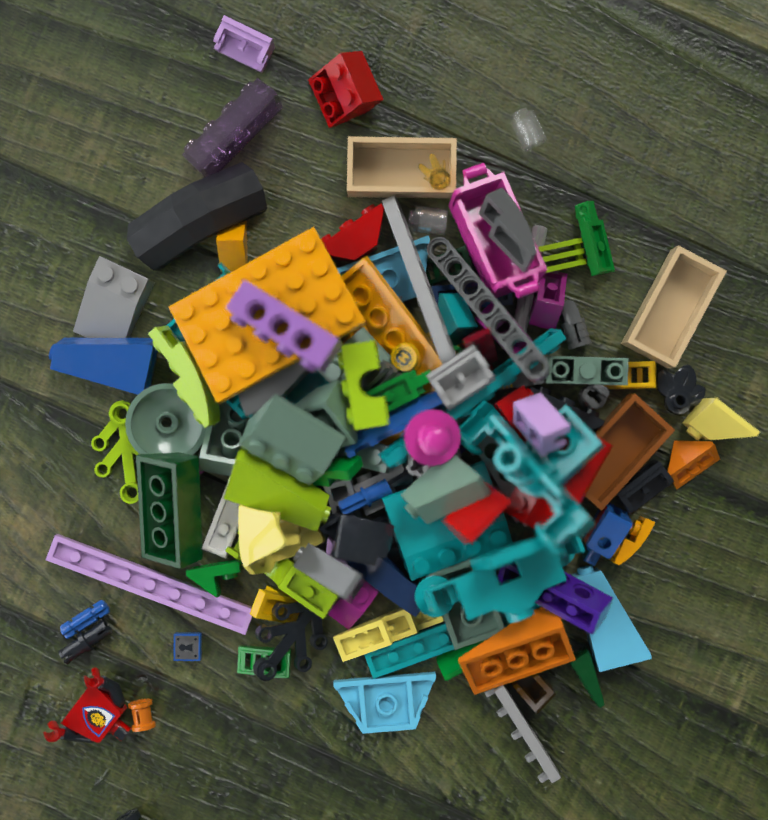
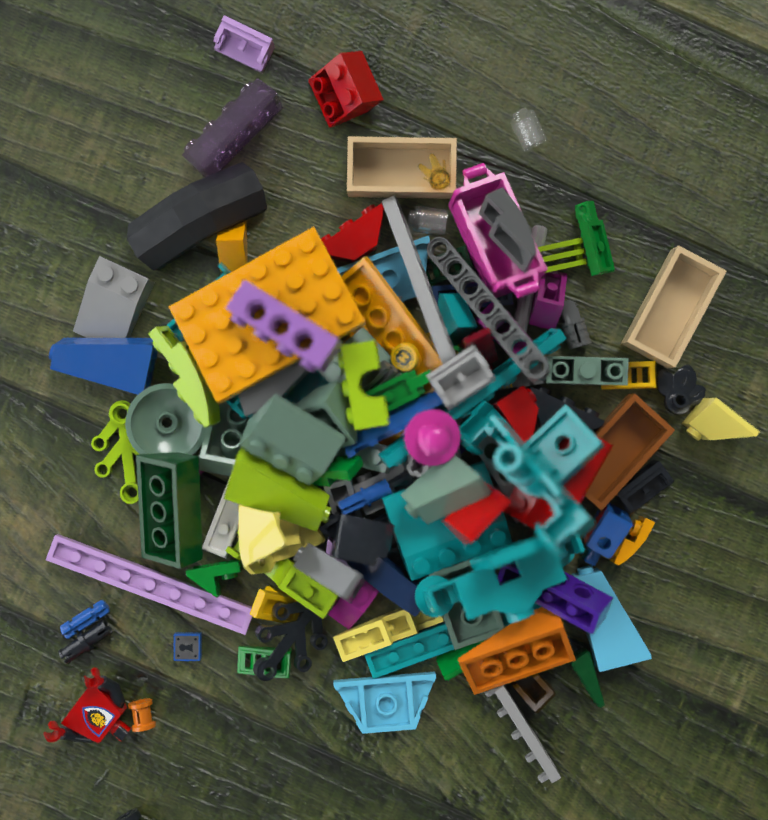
lavender hinge [513,393,570,457] -> none
dark grey hinge [578,384,609,409] -> none
orange slope [668,441,720,489] -> none

